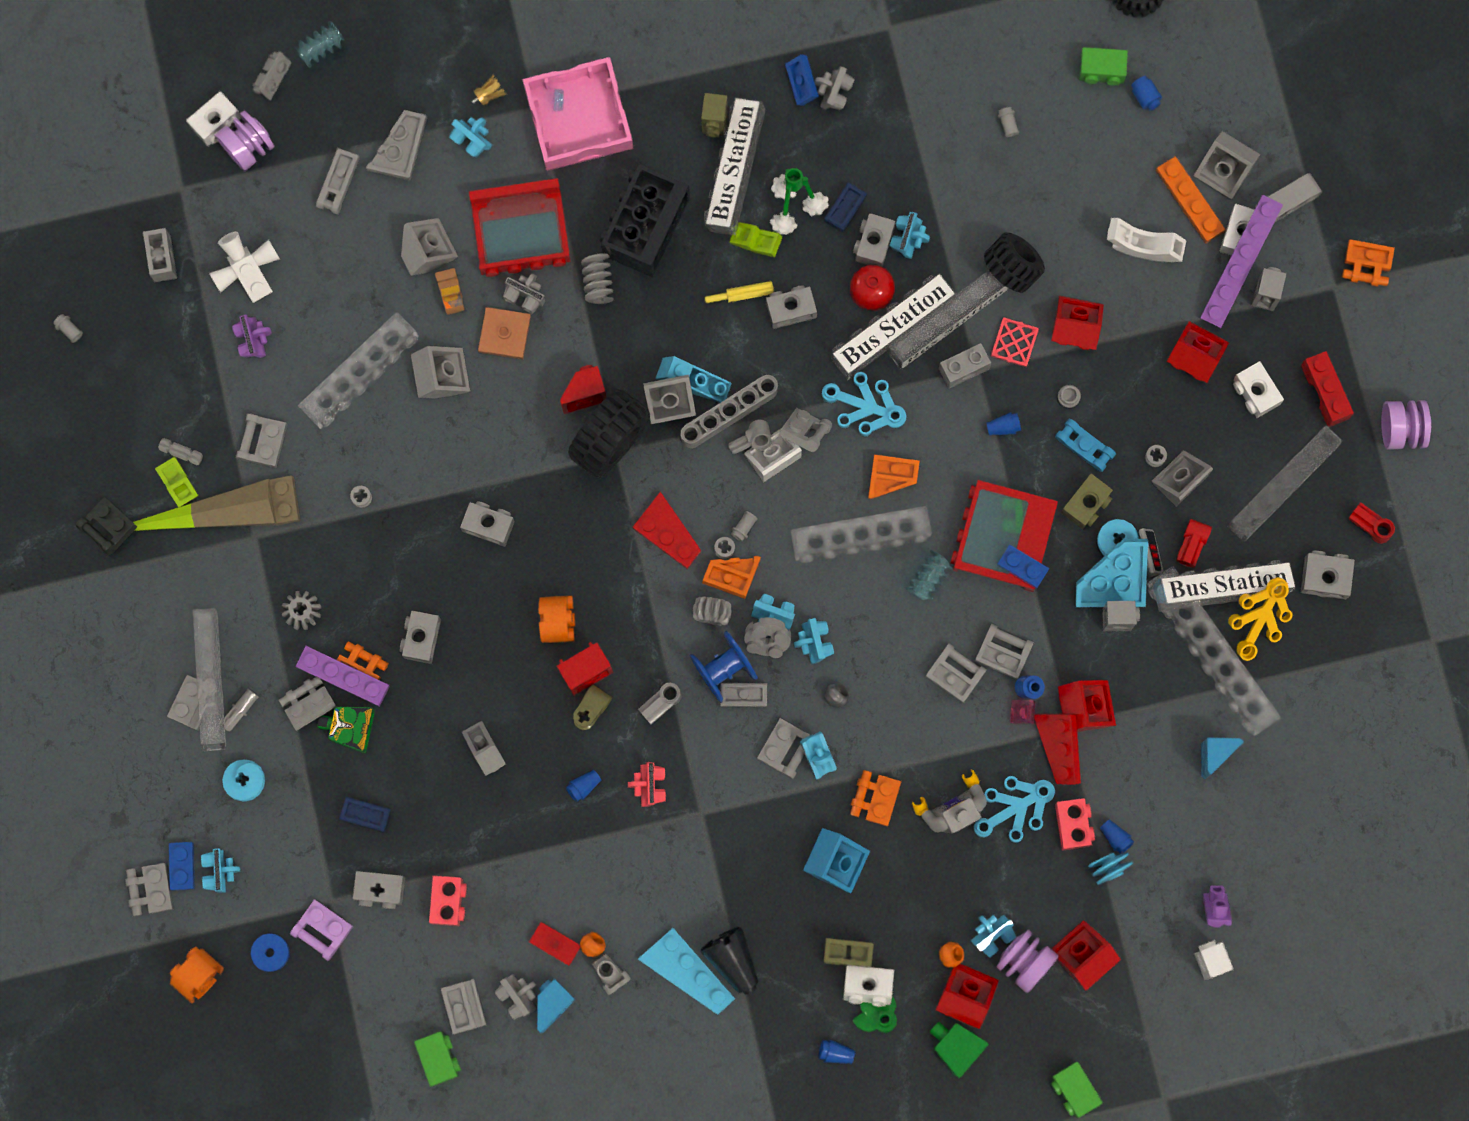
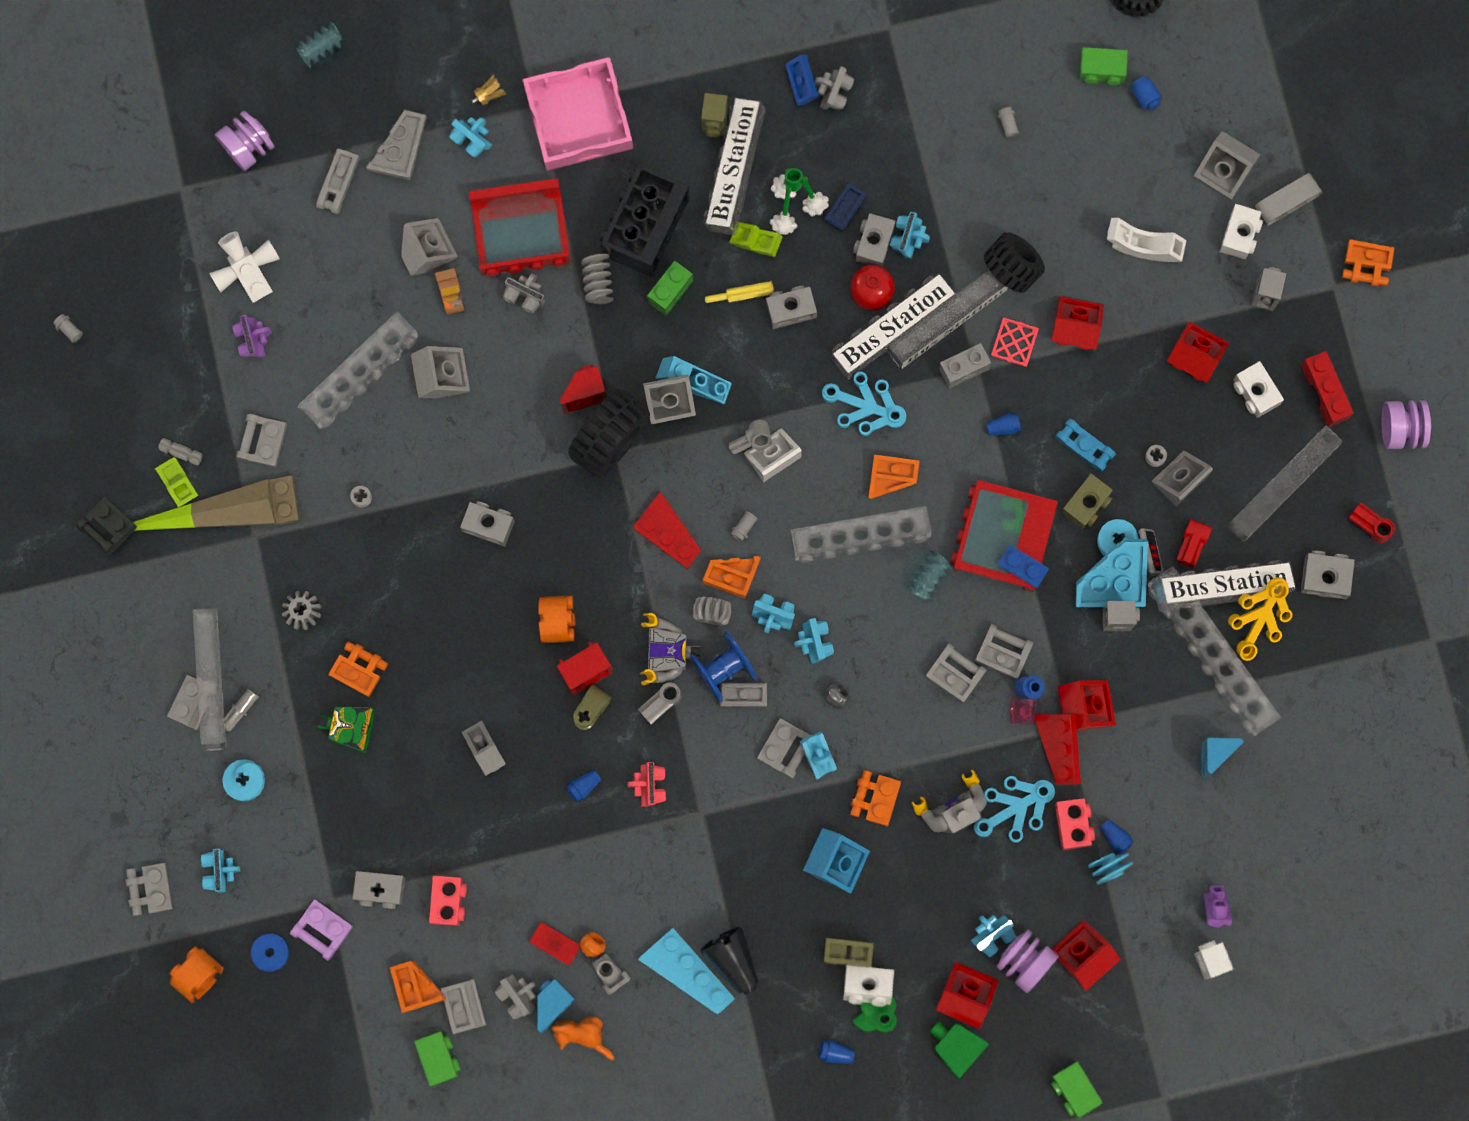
light grey brick [143,228,177,282] -> none
blue plate [169,842,195,891] -> none
white brick [186,92,241,146] -> none
light grey hinge [253,51,291,100] -> none
light grey plate [279,677,336,731] -> none
medium lavender plate [296,646,390,707] -> none
dark blue plate [339,797,391,832] -> none
light grey brick [400,611,441,664] -> none
nougat plate [478,307,531,359] -> none
clear light blue tile [553,89,564,112] -> none
light grey beam [681,375,778,448] -> none
light grey bush [714,537,735,559] -> none
light grey plate [744,617,791,658] -> none
light grey plate [779,408,832,452] -> none
orange piece [939,942,964,968] -> none
light grey plate [1058,385,1081,408] -> none
orange plate [1156,156,1226,243] -> none
medium lavender plate [1200,195,1283,328] -> none
none -> orange wing [390,961,446,1013]
none -> orange animal [552,1016,614,1060]
none -> torso [640,613,700,685]
none -> bright green brick [647,261,693,316]

